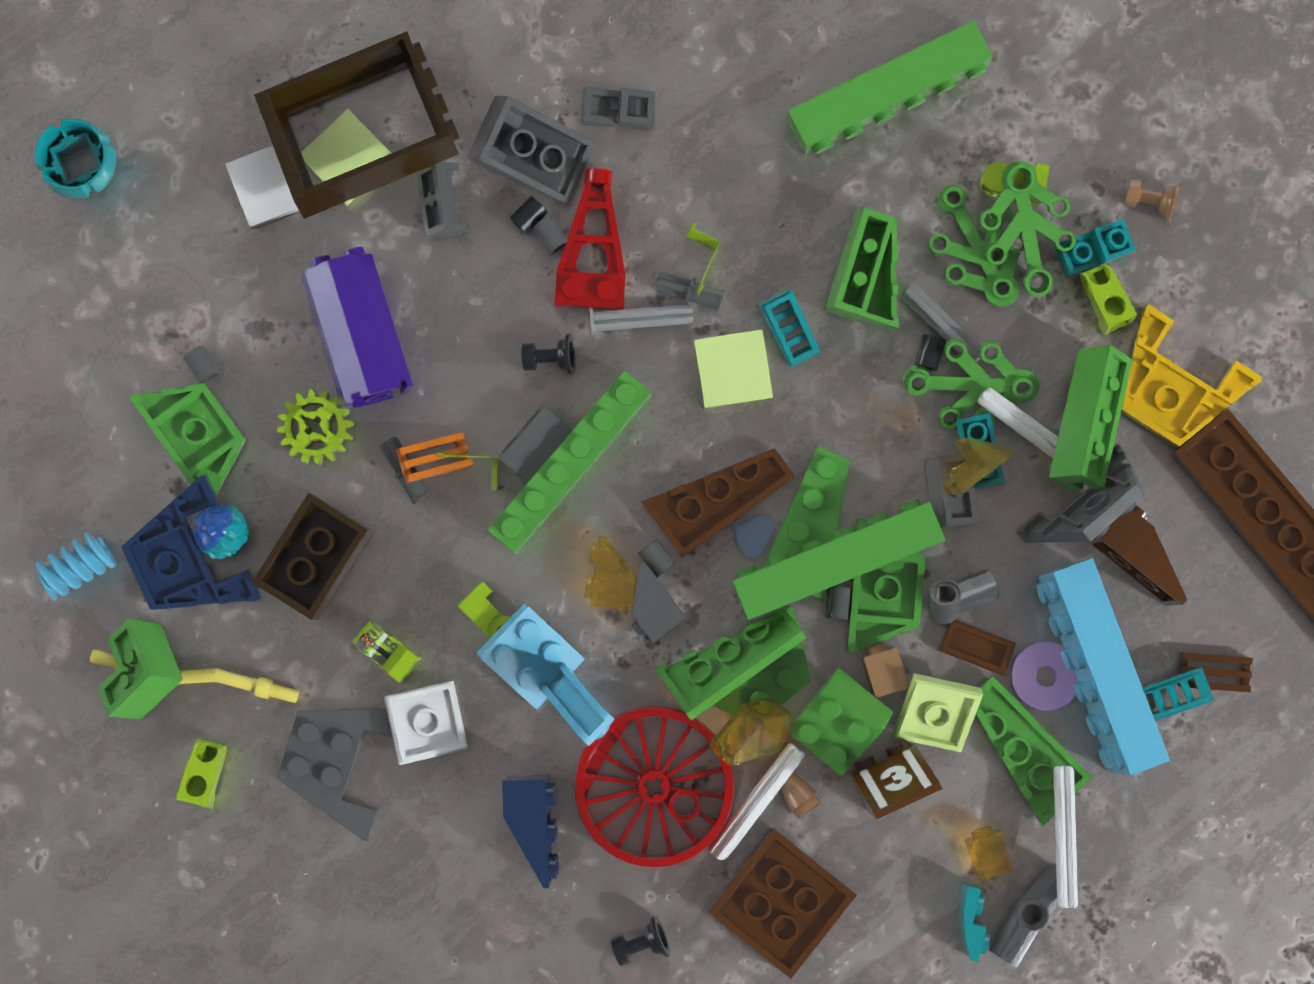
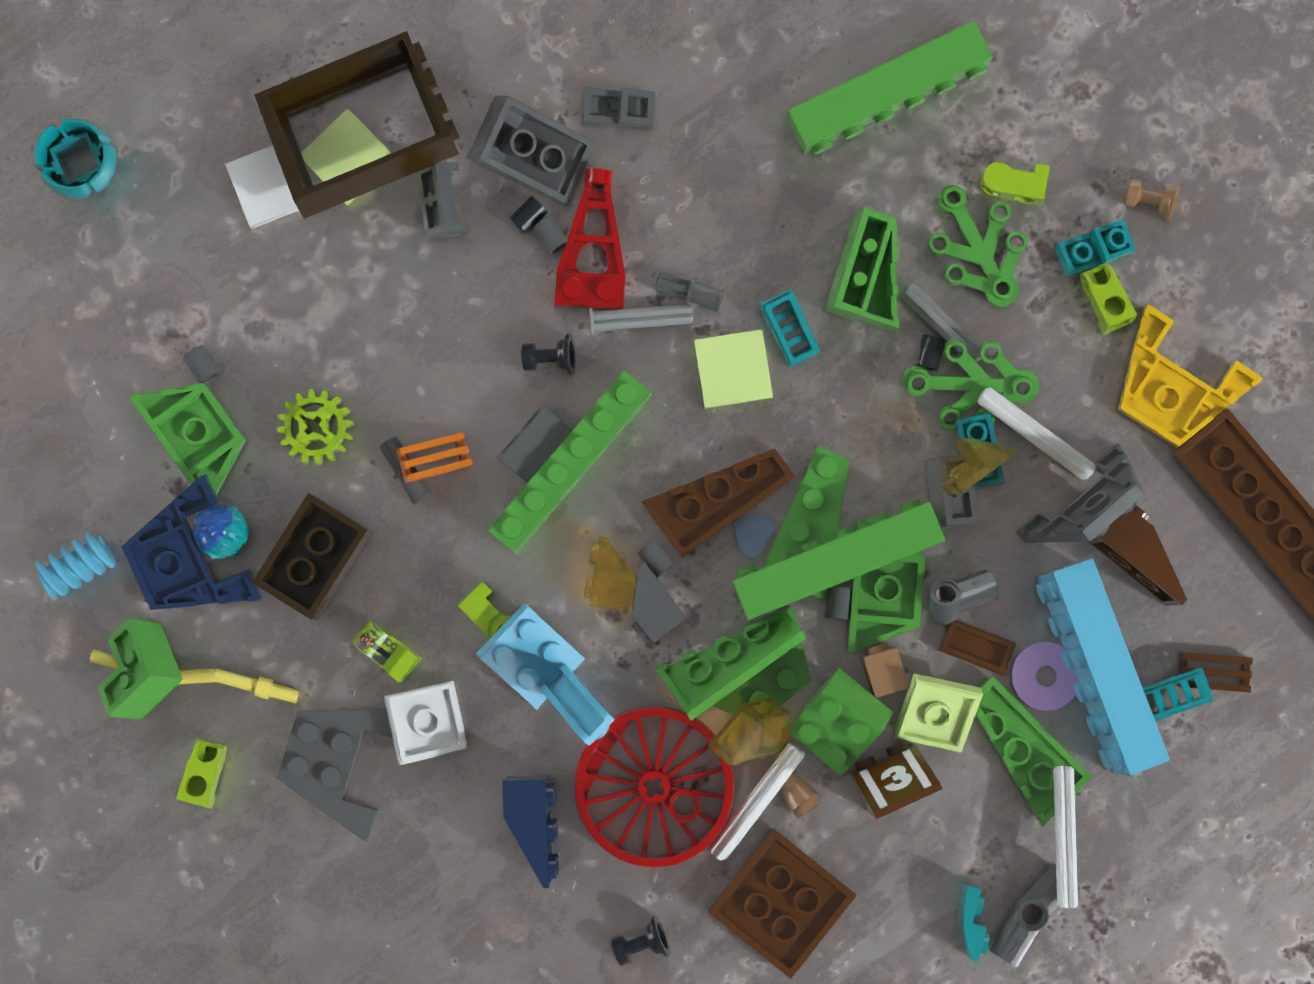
dark purple brick [301,247,413,409] -> none
lime piece [436,452,505,491] -> none
lime piece [686,223,720,295] -> none
clear yellow bracket [964,826,1013,881] -> none
bright green plant [979,161,1076,296] -> none
bright green brick [1049,345,1133,491] -> none

